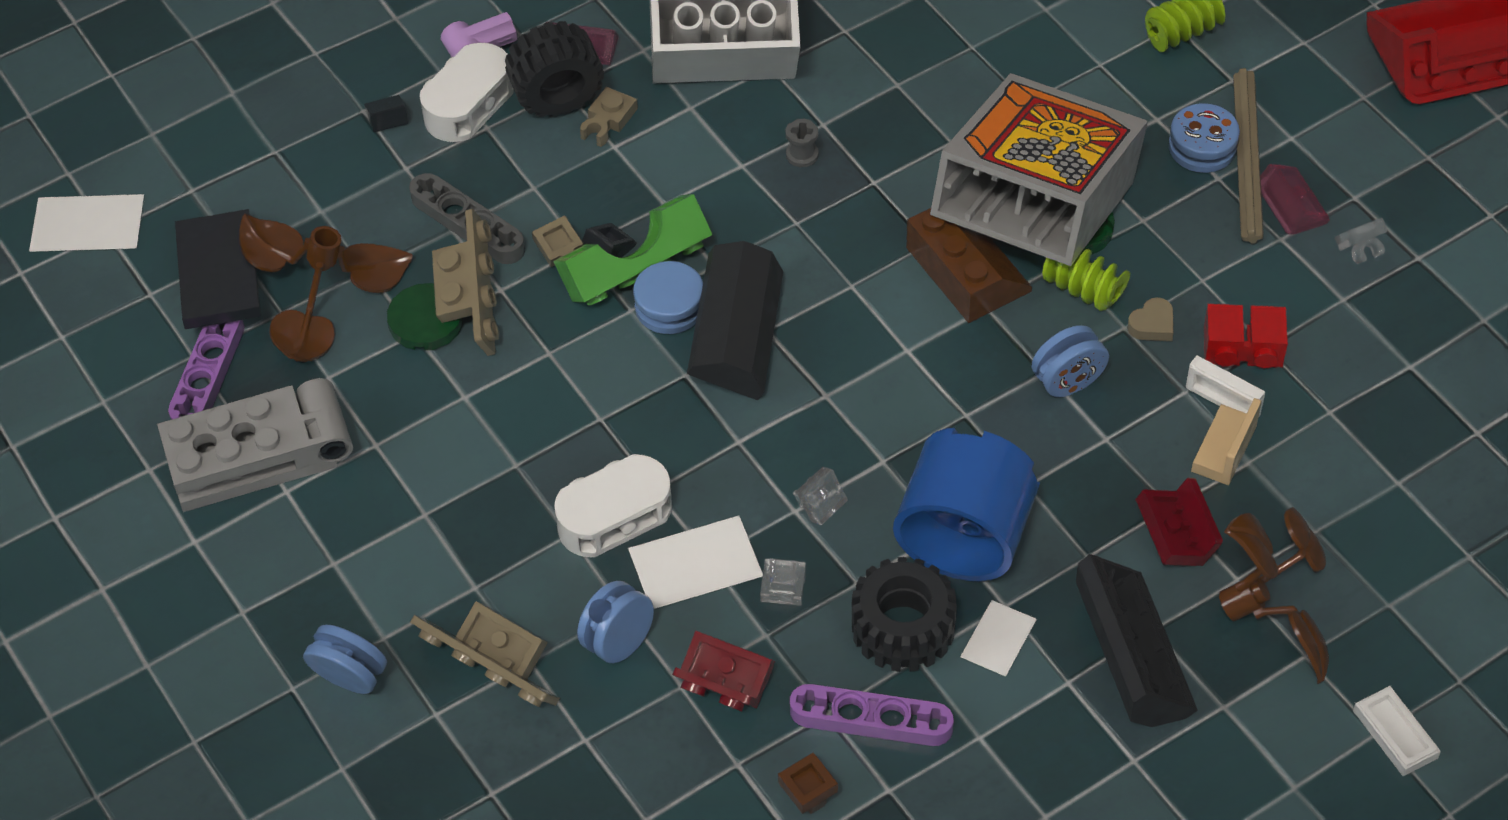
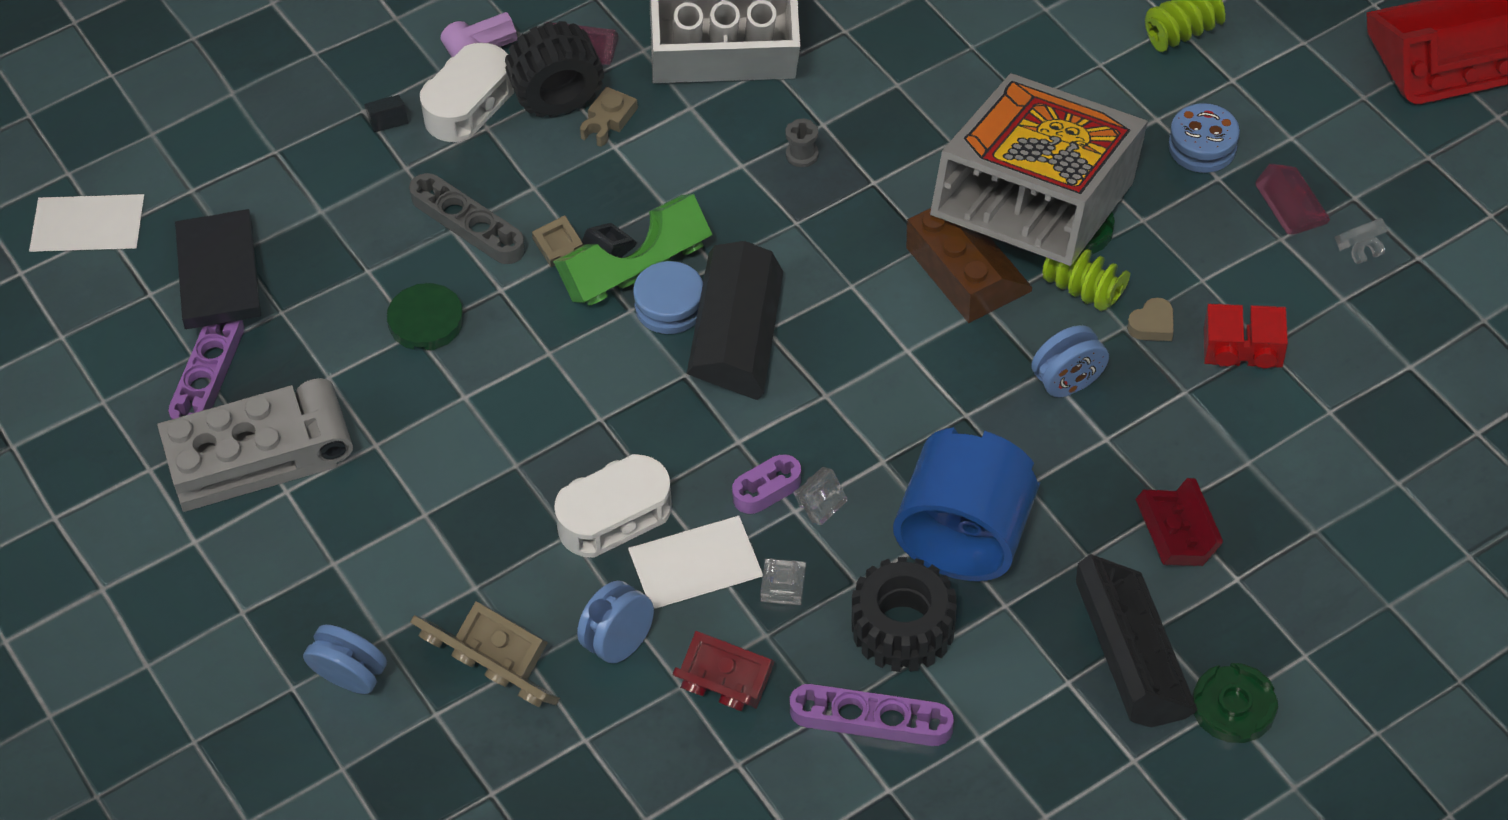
reddish brown plant [239,214,413,362] -> none
dark tan bracket [432,209,499,356] -> none
reddish brown tile [778,752,838,814] -> none
white sticker [960,600,1037,677] -> none
white tile [1186,355,1265,416] -> none
tan panel [1191,398,1262,486] -> none
reddish brown plant [1219,507,1329,684] -> none
dark tan axle [1233,68,1264,244] -> none
white tile [1353,686,1441,776] -> none
none -> medium lavender beam [732,454,801,514]
none -> dark green tile [1192,663,1278,743]

